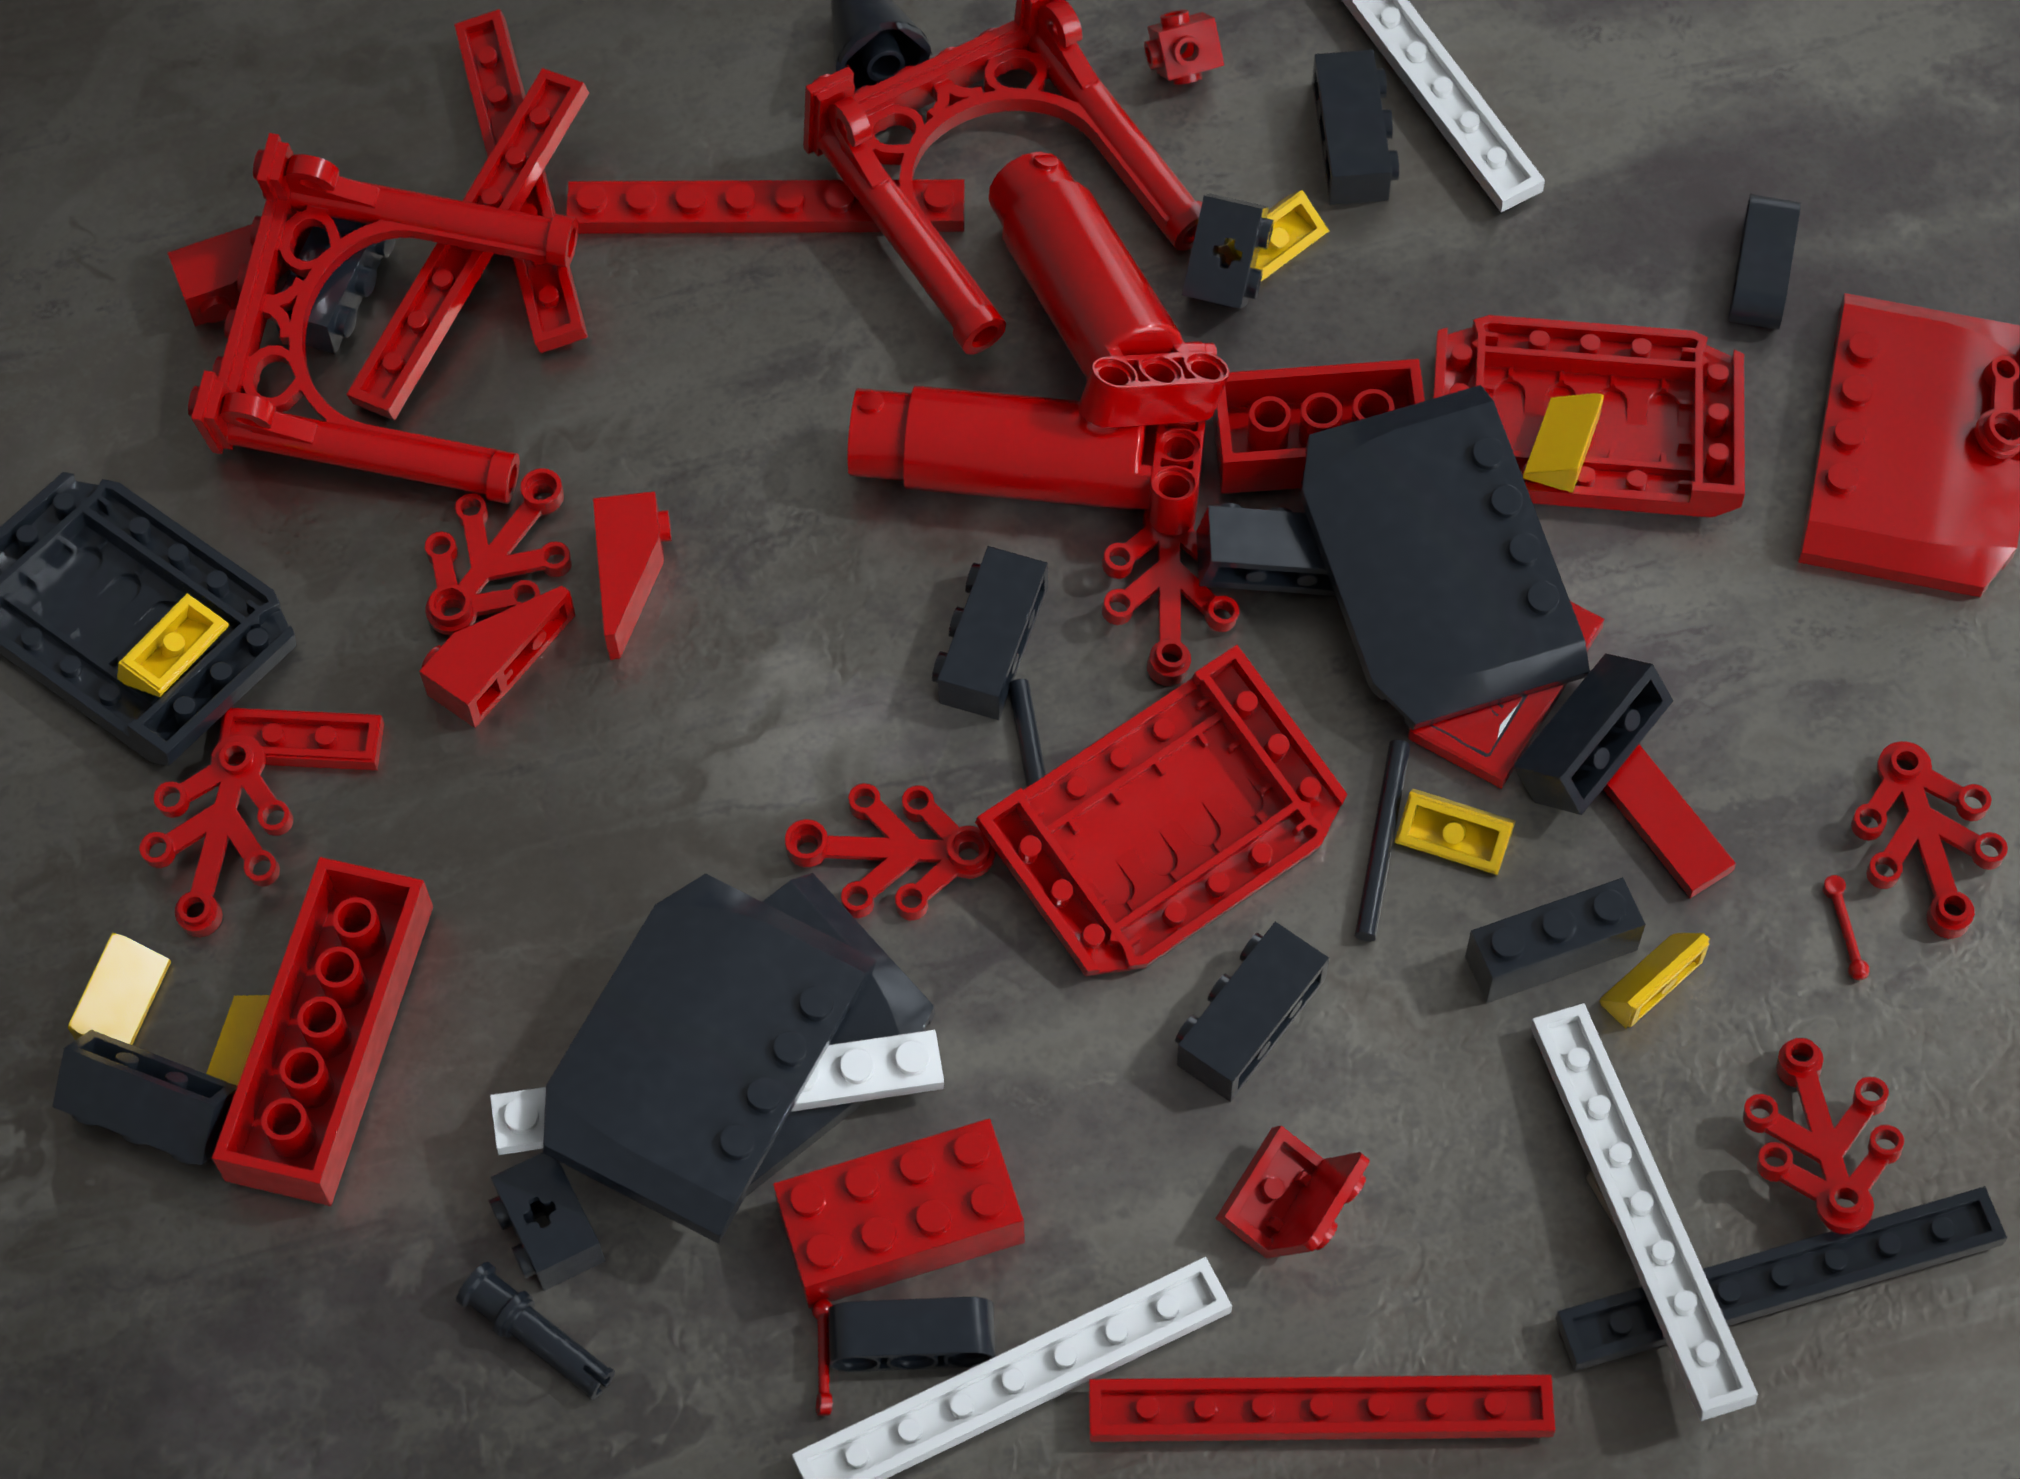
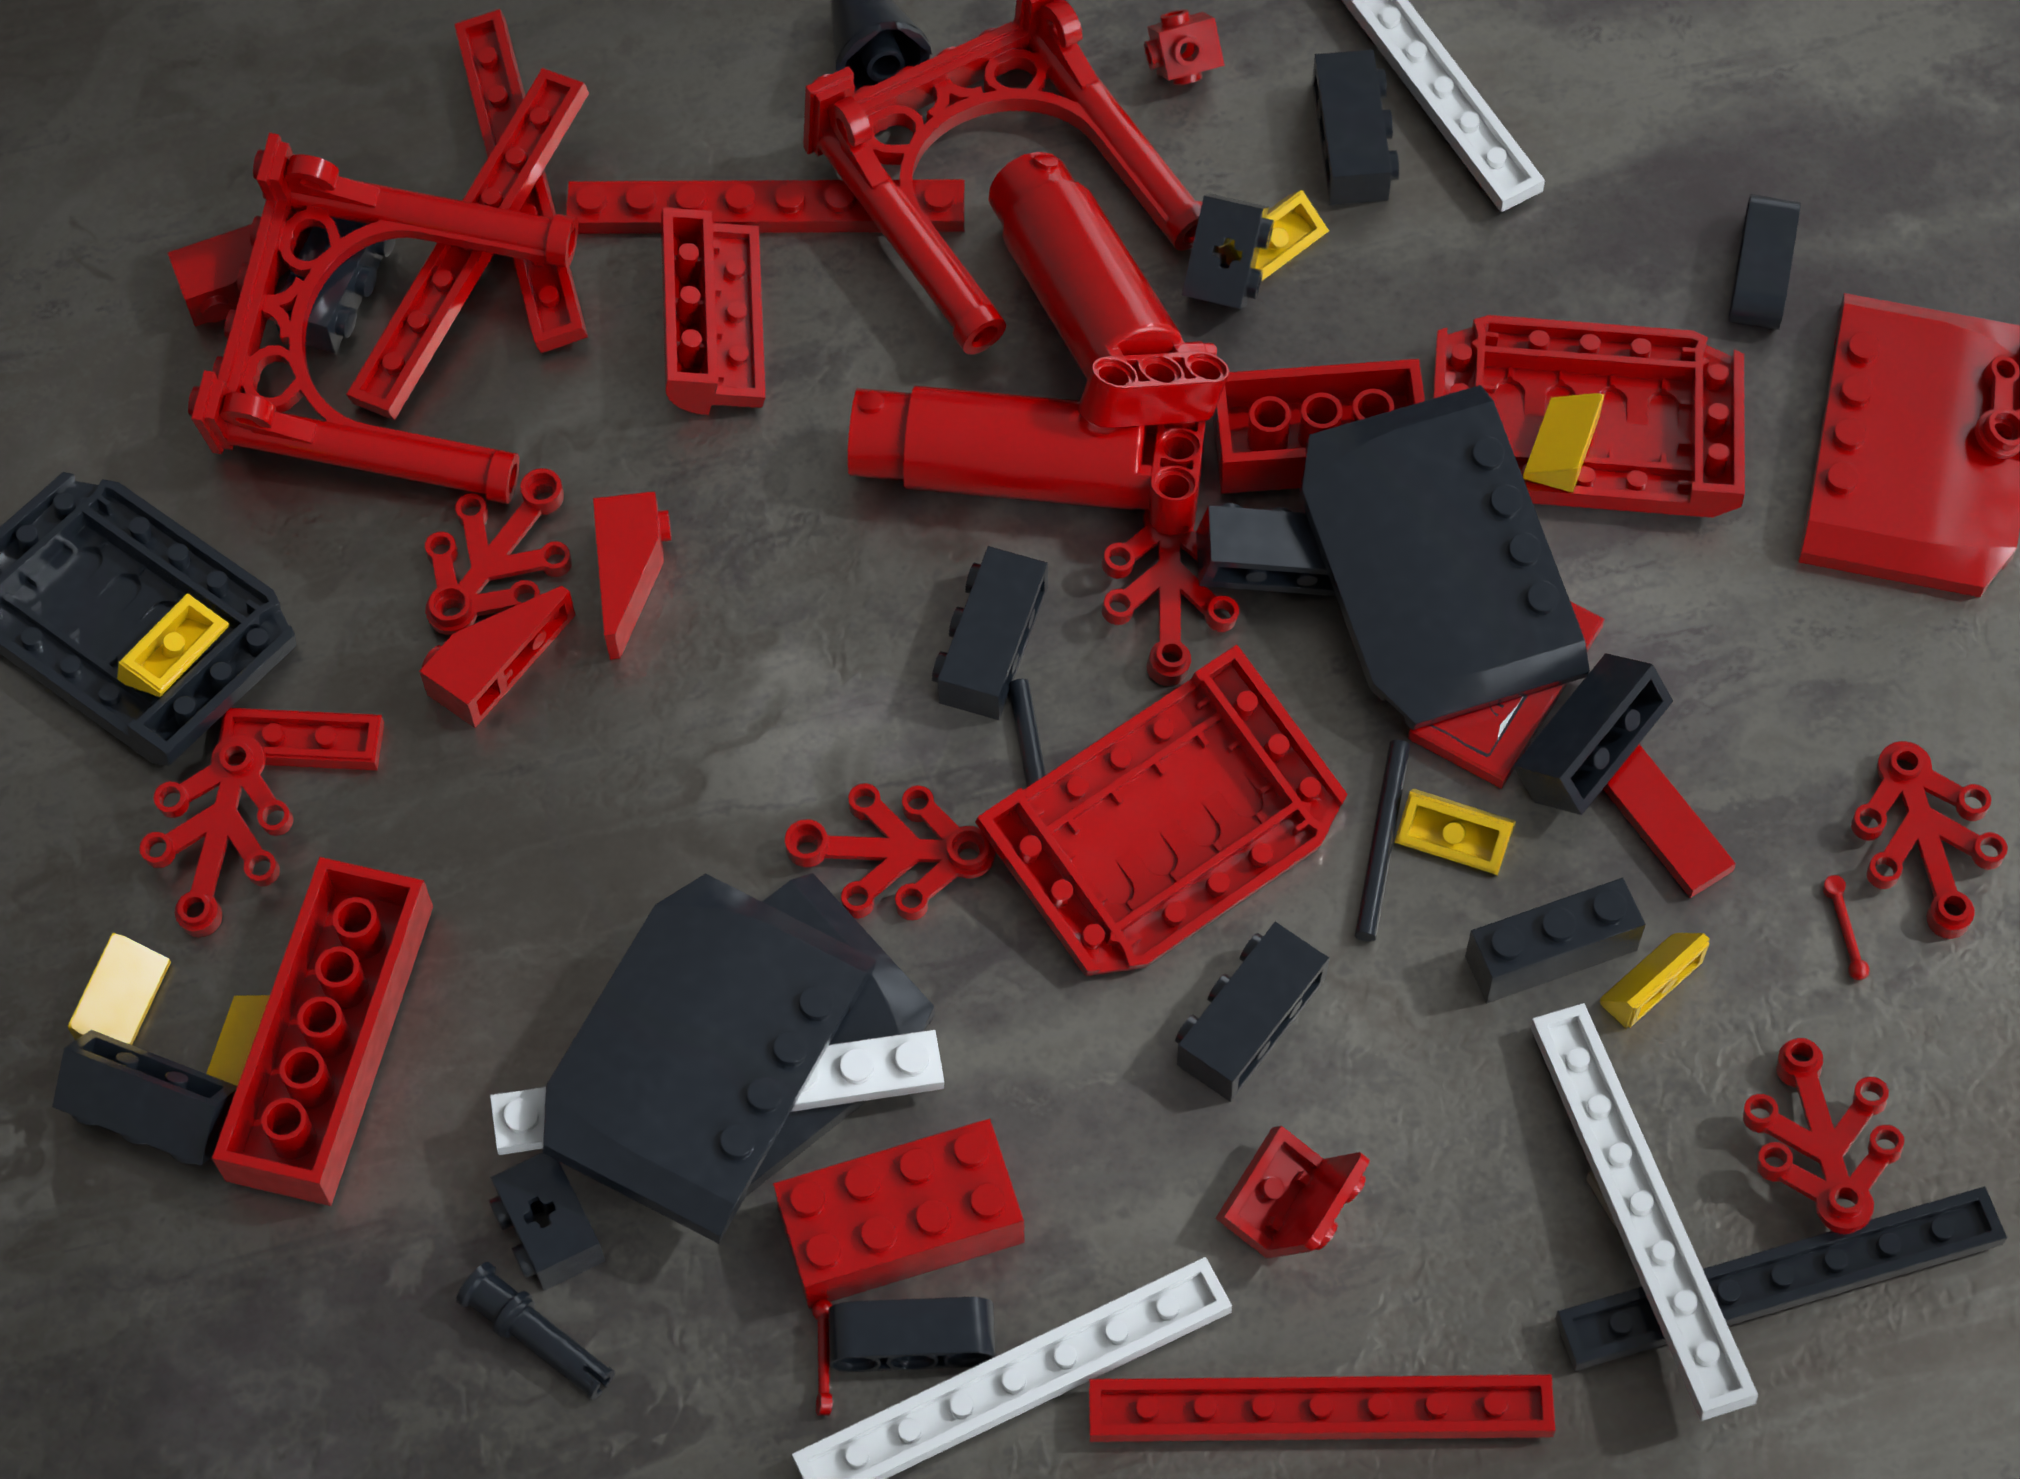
none -> red brick [661,207,766,415]

